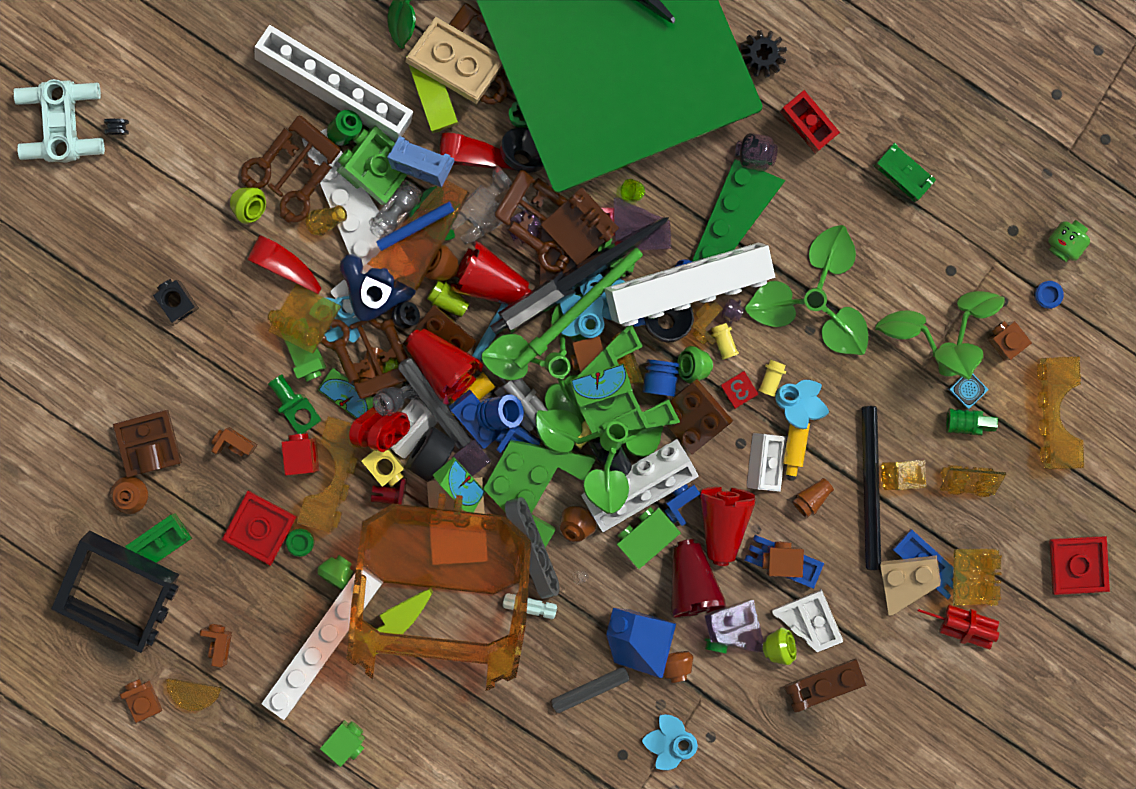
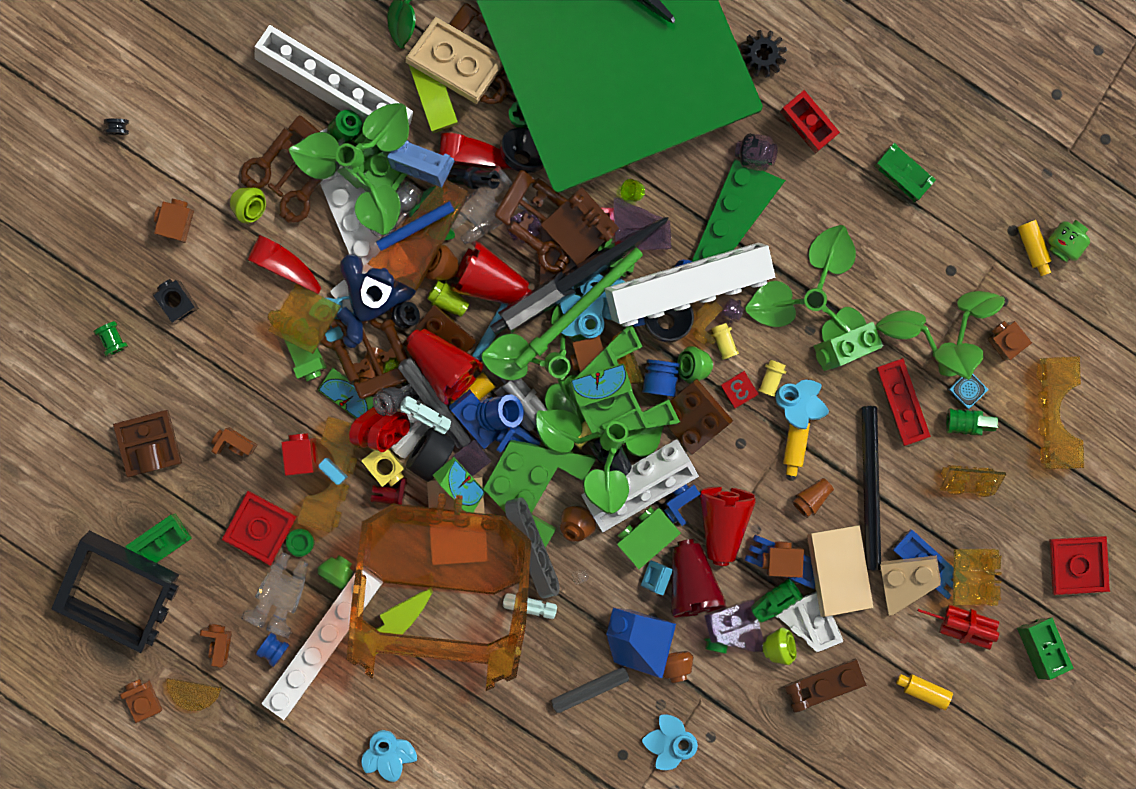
light aqua piece [14,79,105,163] -> none
dark orange cone [110,477,148,514] -> none
green bracket [268,374,321,434] -> none
clear yellow cone [305,205,347,236] -> none
bright green brick [320,720,365,767] -> none
white slope [747,433,787,492] -> none
clear yellow bracket [881,460,927,490] -> none
blue tile [1034,281,1064,309] -> none
none -> green bush [93,321,128,357]
none -> dark orange brick [154,198,194,243]
none -> clear piece [241,552,308,638]
none -> blue wheel [255,632,289,667]
none -> bright green plant [289,103,409,235]
none -> medium azure tile [318,458,348,485]
none -> dark blue arm [336,307,363,348]
none -> medium azure plate [361,730,417,782]
none -> light aqua axle [399,396,451,434]
none -> black pin [448,167,500,189]
none -> medium azure tile [641,560,673,595]
none -> green hinge [751,578,803,623]
none -> tan tile [807,525,874,617]
none -> bright green bracket [814,322,883,371]
none -> red plate [876,358,931,446]
none -> yellow cylinder [896,674,953,711]
none -> yellow cylinder [1017,220,1052,276]
none -> green hinge [1017,617,1074,680]

